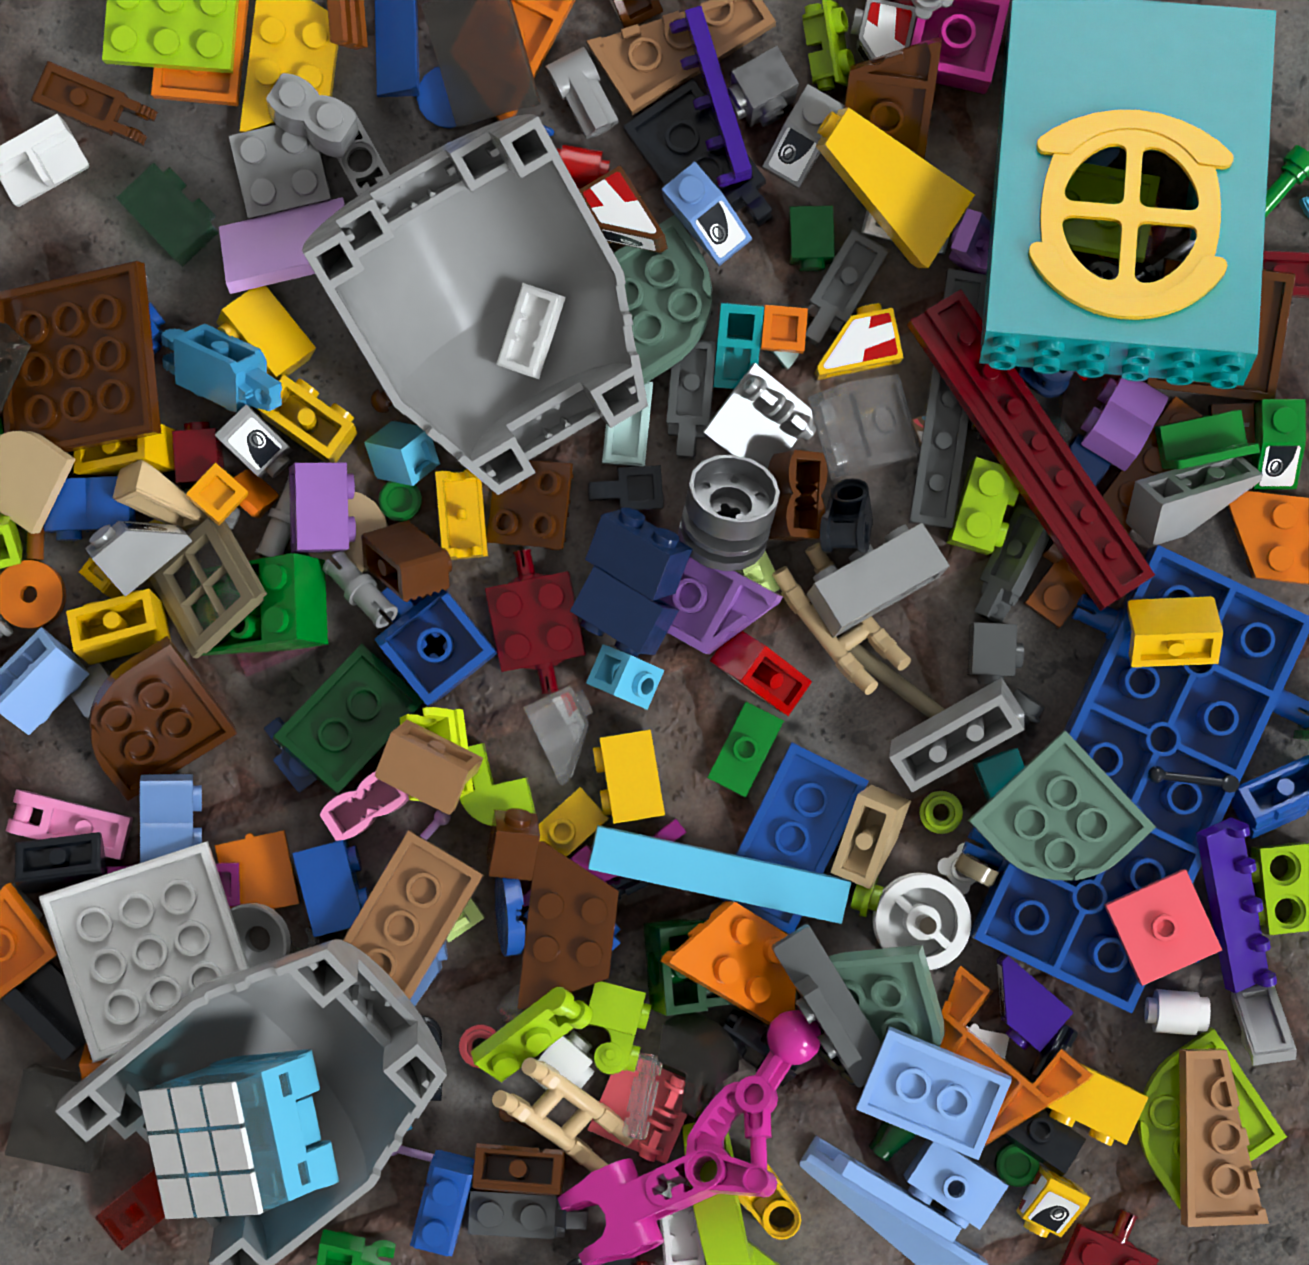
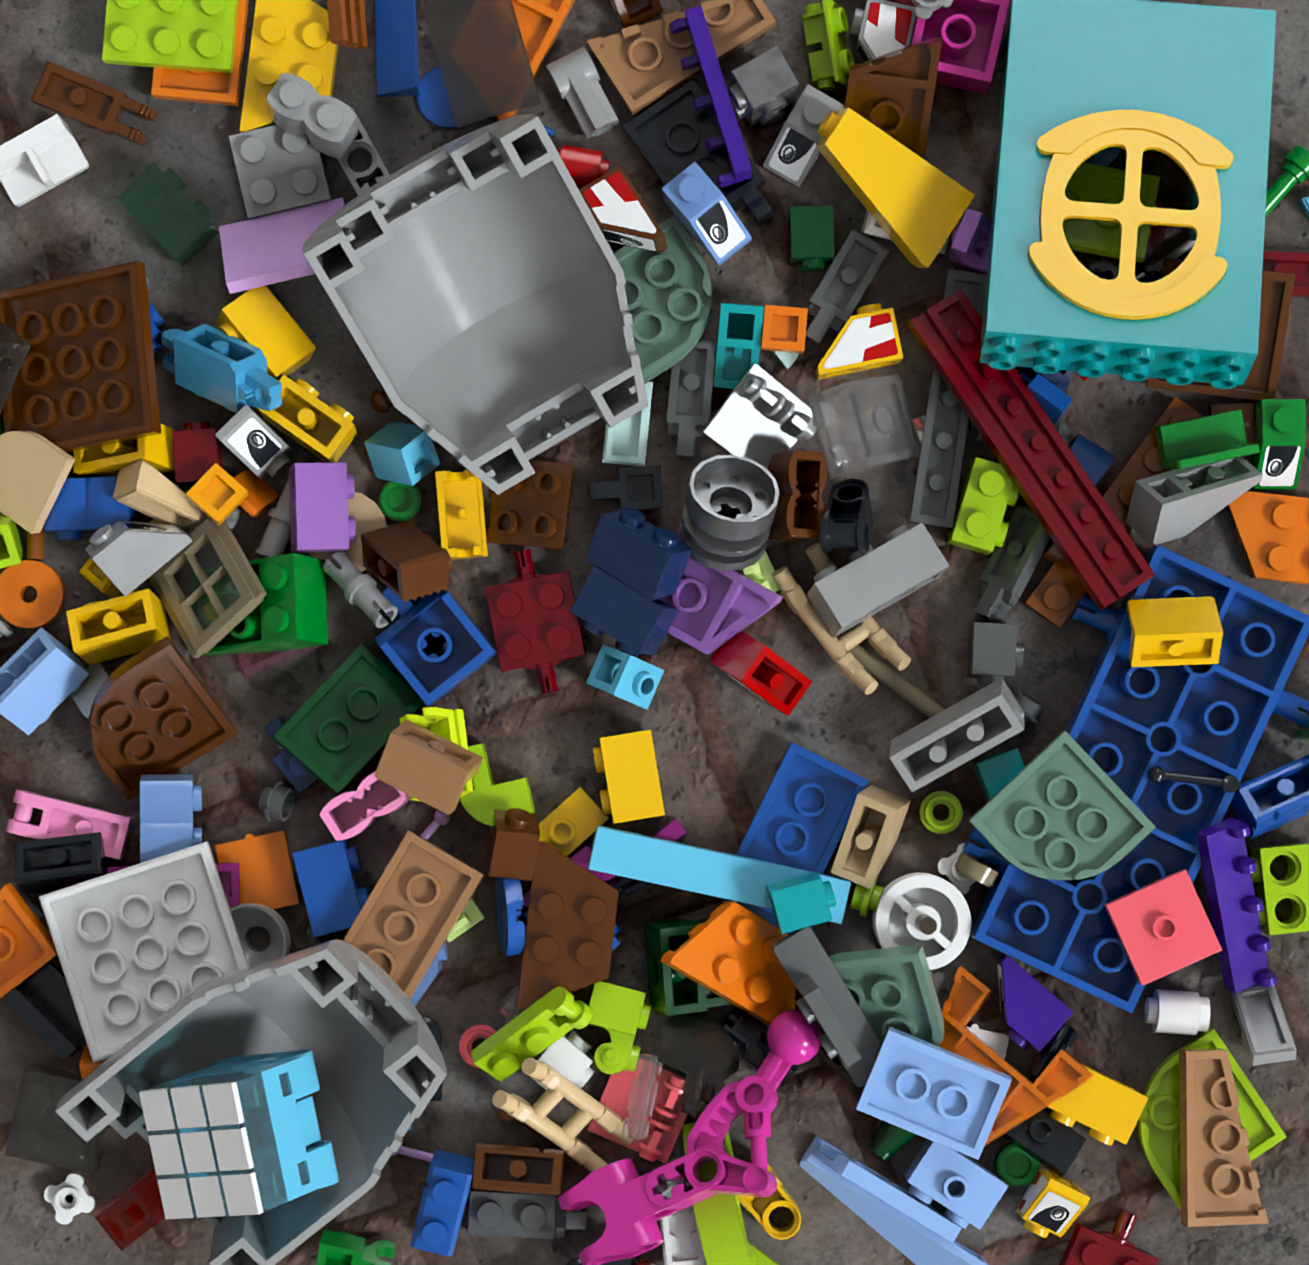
white plate [496,283,566,379] -> none
clear slope [524,685,594,785] -> none
green plate [707,702,784,797] -> none
medium lavender brick [1081,375,1169,471] -> none
none -> white plate [44,1173,95,1224]
none -> dark grey plate [259,781,296,822]
none -> teal brick [766,871,836,934]
none -> blue tile [1027,373,1073,426]

